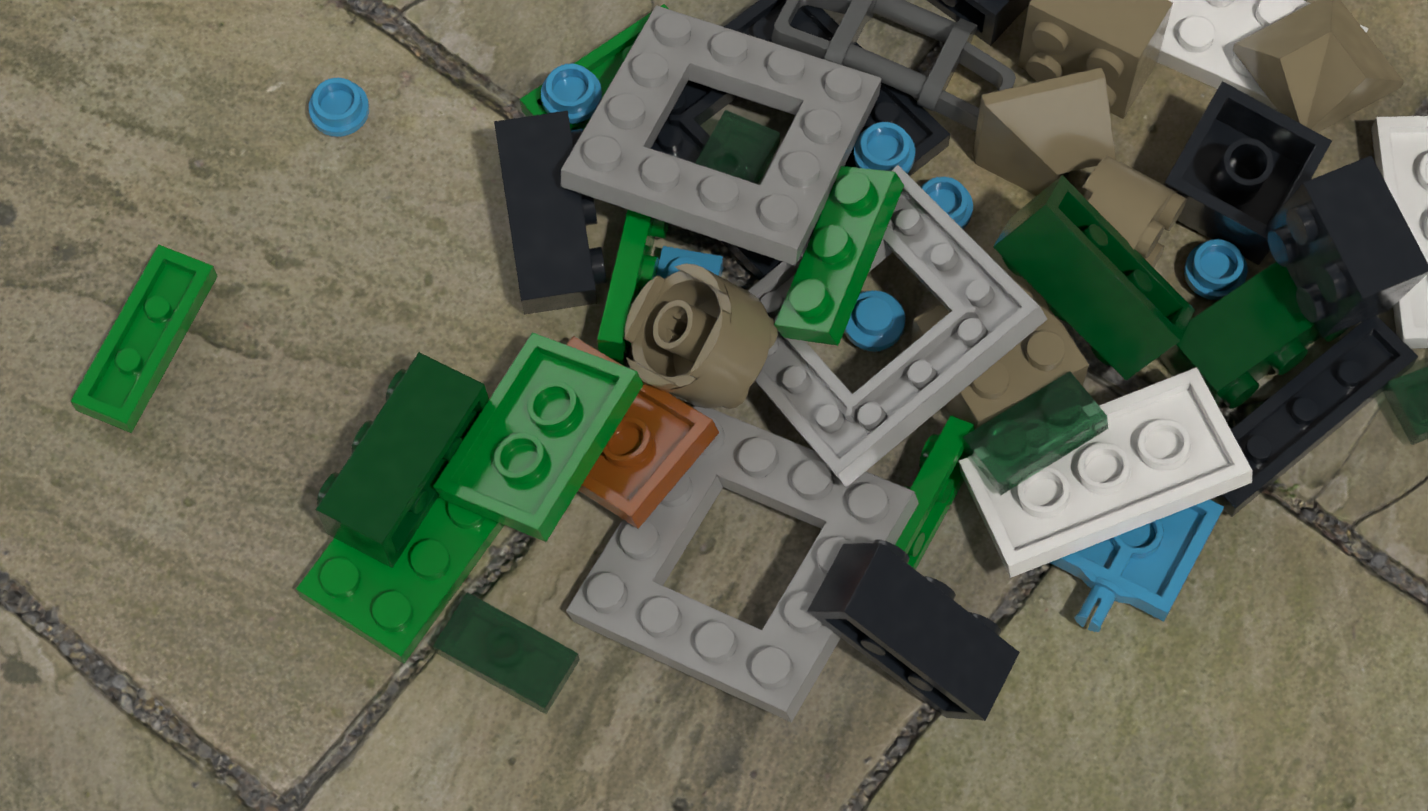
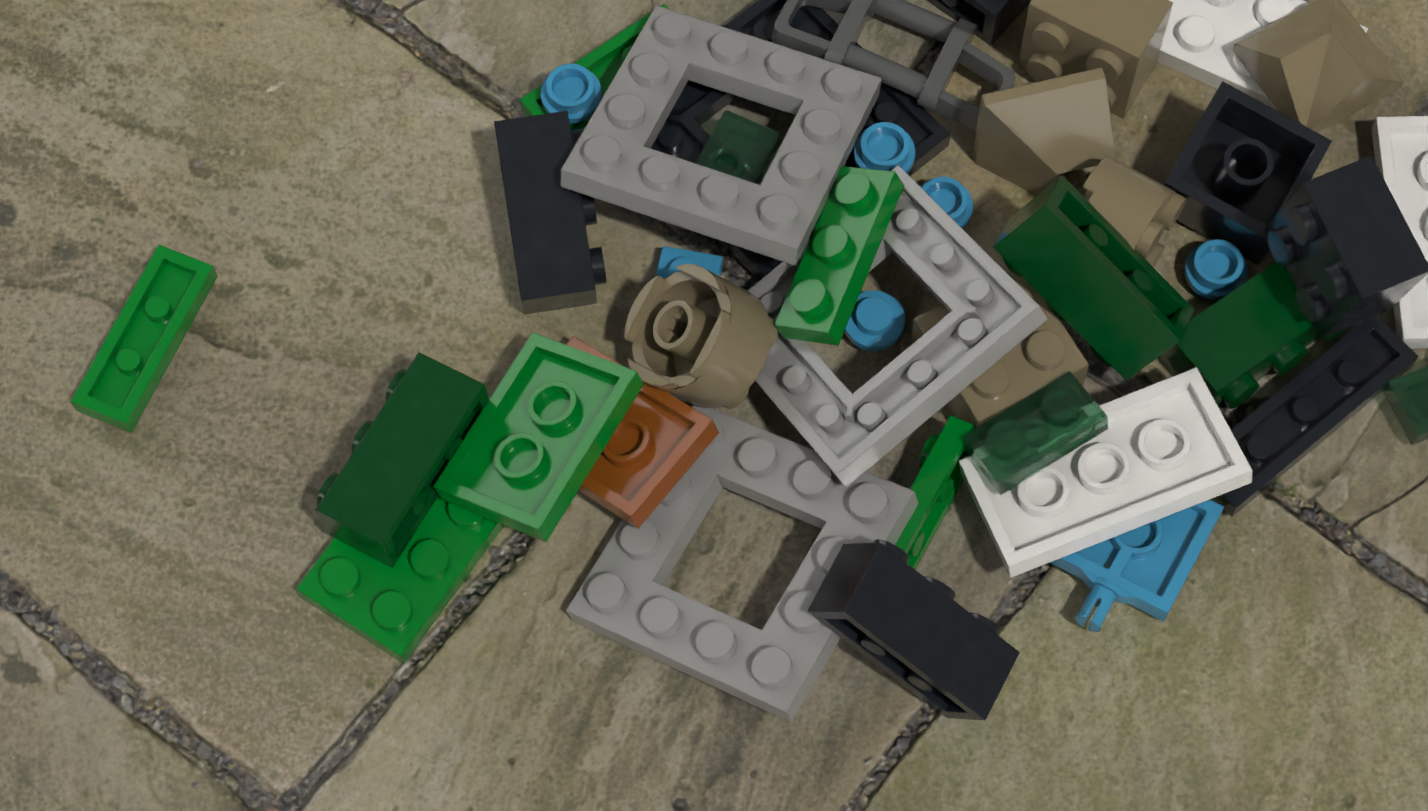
dark azure plate [309,78,369,137] -> none
clear green plate [433,592,580,714] -> none
green plate [597,209,669,367] -> none

